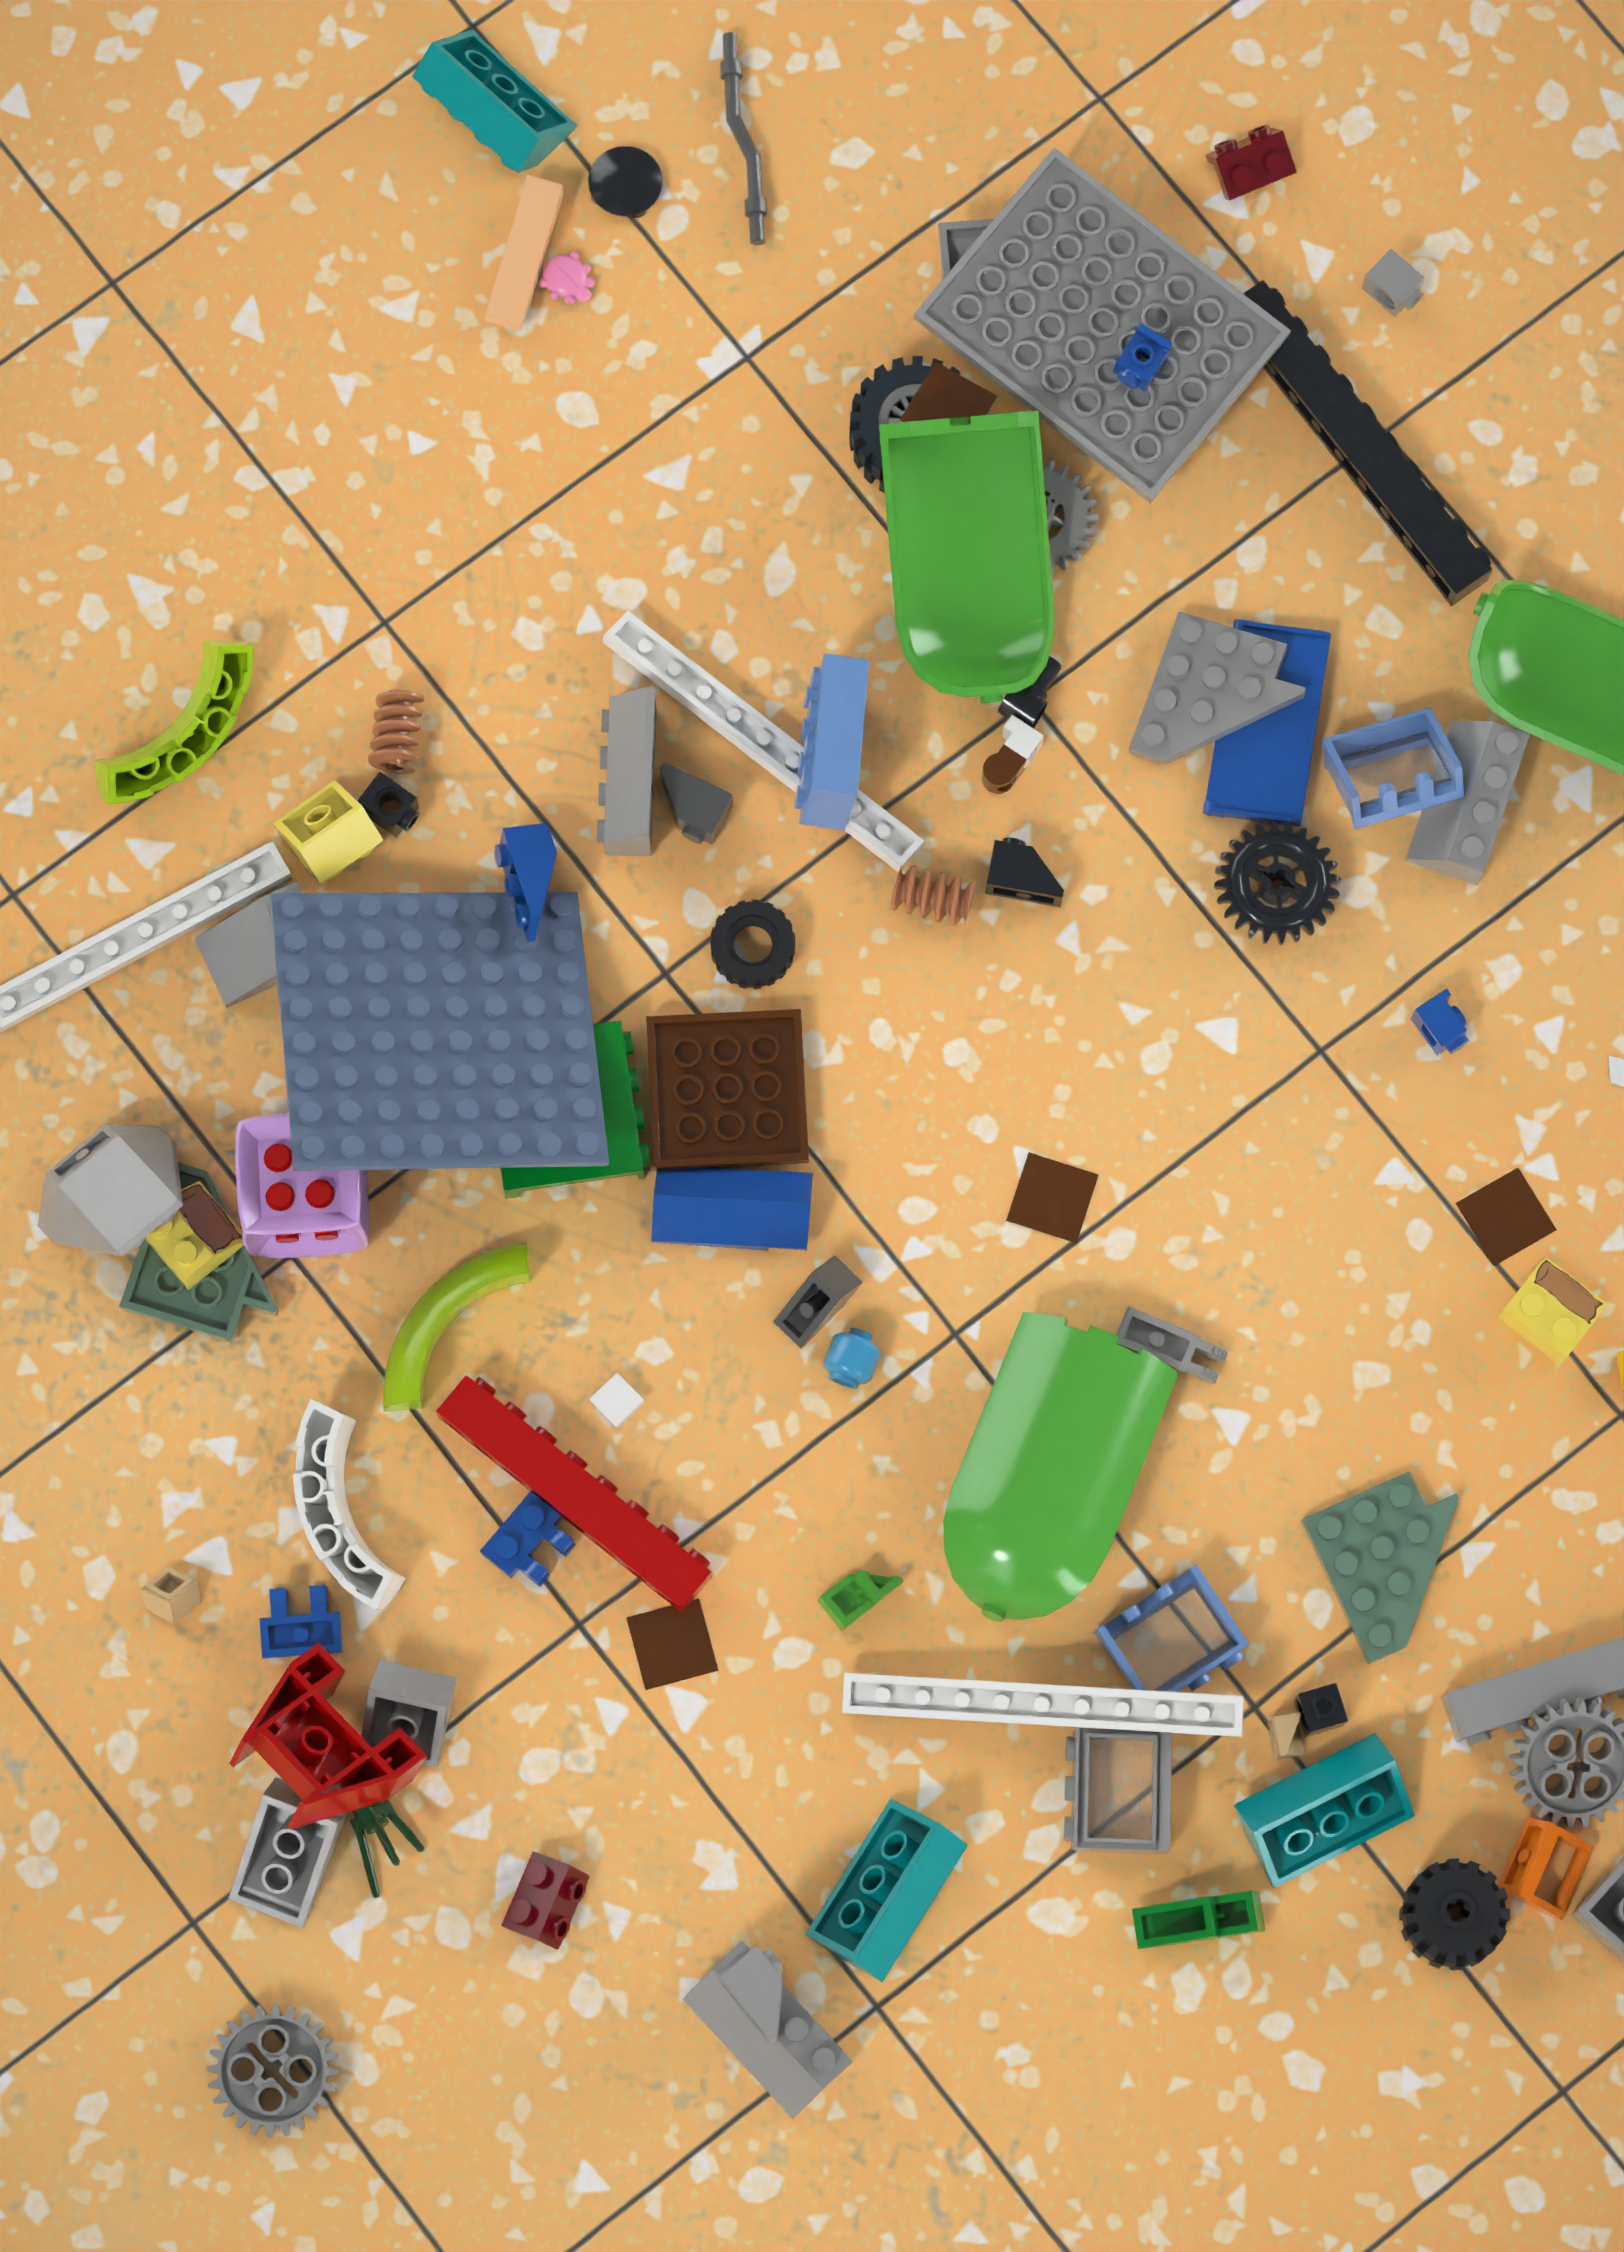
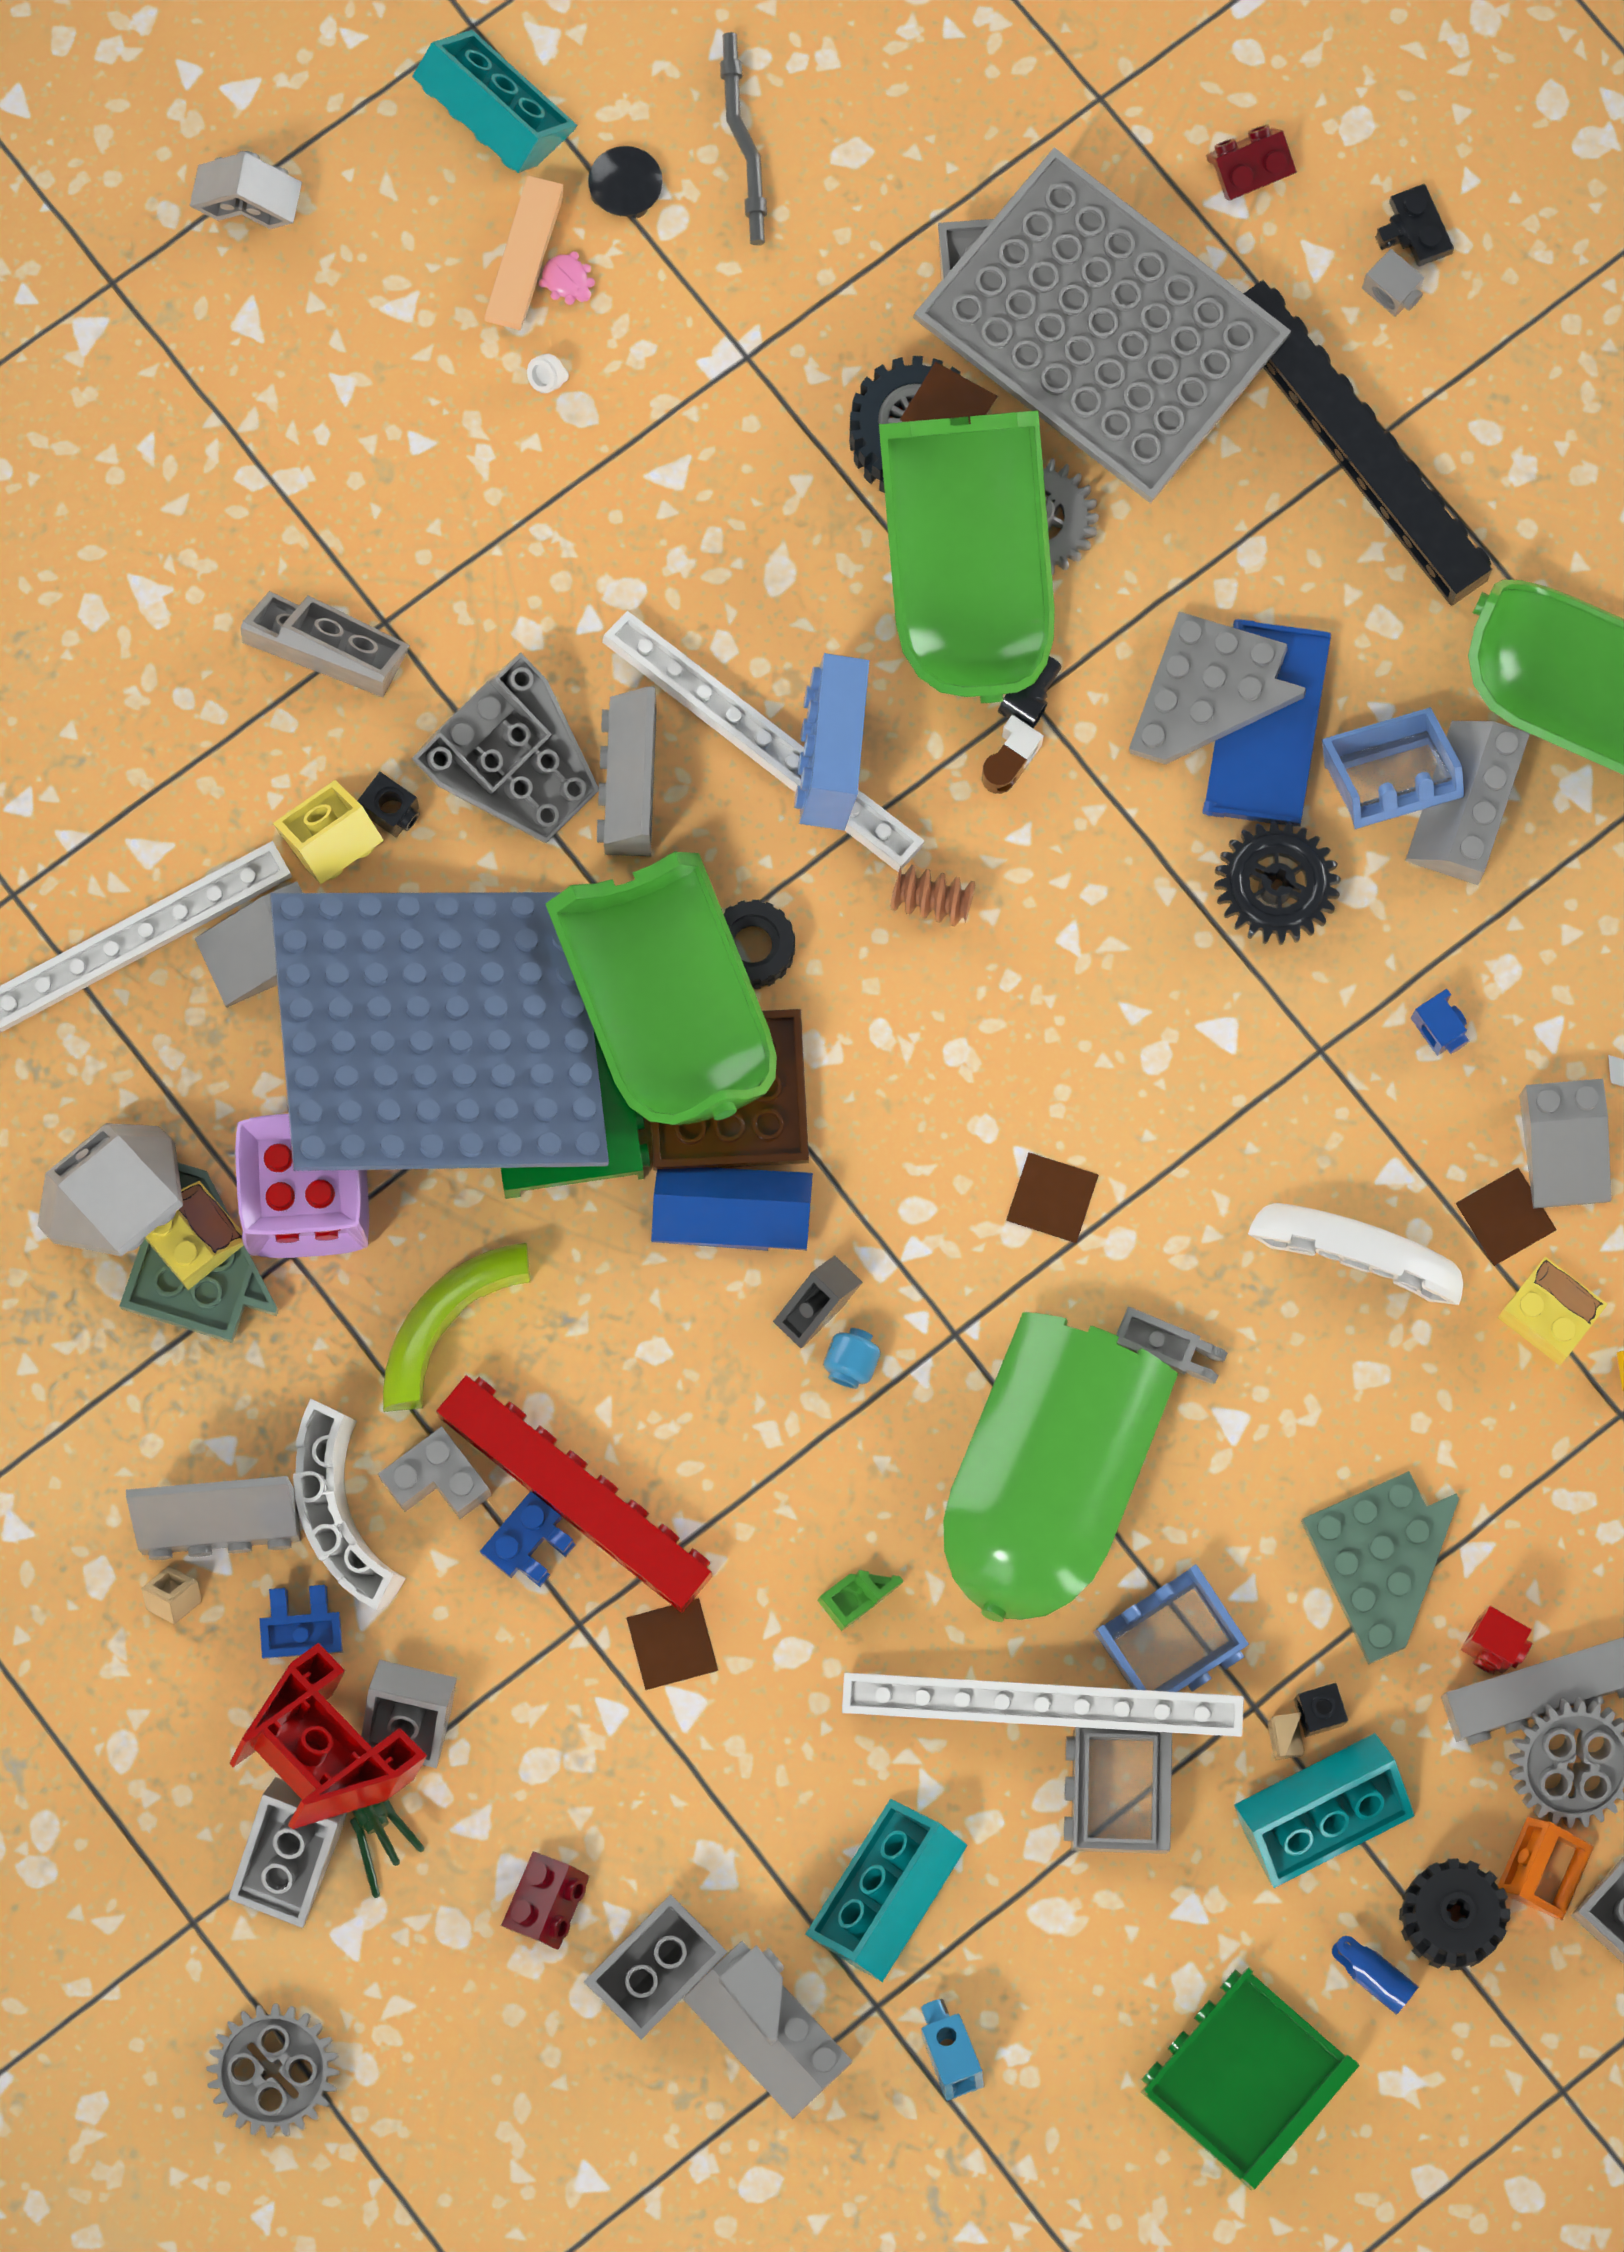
lime brick [95,641,254,805] -> none
nougat piece [368,690,425,774] -> none
blue slope [495,823,557,942] -> none
white tile [589,1373,645,1429] -> none
dark grey slope [660,762,733,845] -> none
black slope [985,837,1064,908] -> none
blue brick [1113,323,1173,392] -> none
green slope [1132,1890,1265,1949] -> none
none -> light grey slope [126,1476,301,1560]
none -> light grey brick [190,151,302,229]
none -> light grey slope [241,591,410,697]
none -> light grey brick [378,1426,492,1519]
none -> light grey wedge [412,653,599,843]
none -> white tile [527,354,569,393]
none -> bright green panel [545,851,777,1125]
none -> light grey slope [584,1894,727,2039]
none -> dark azure torso [921,1999,984,2101]
none -> green panel [1141,1967,1360,2190]
none -> white brick [1248,1203,1463,1305]
none -> blue piece [1332,1936,1419,2015]
none -> black hinge [1375,184,1454,267]
none -> red brick [1460,1606,1533,1675]
none -> light grey slope [1519,1079,1611,1209]

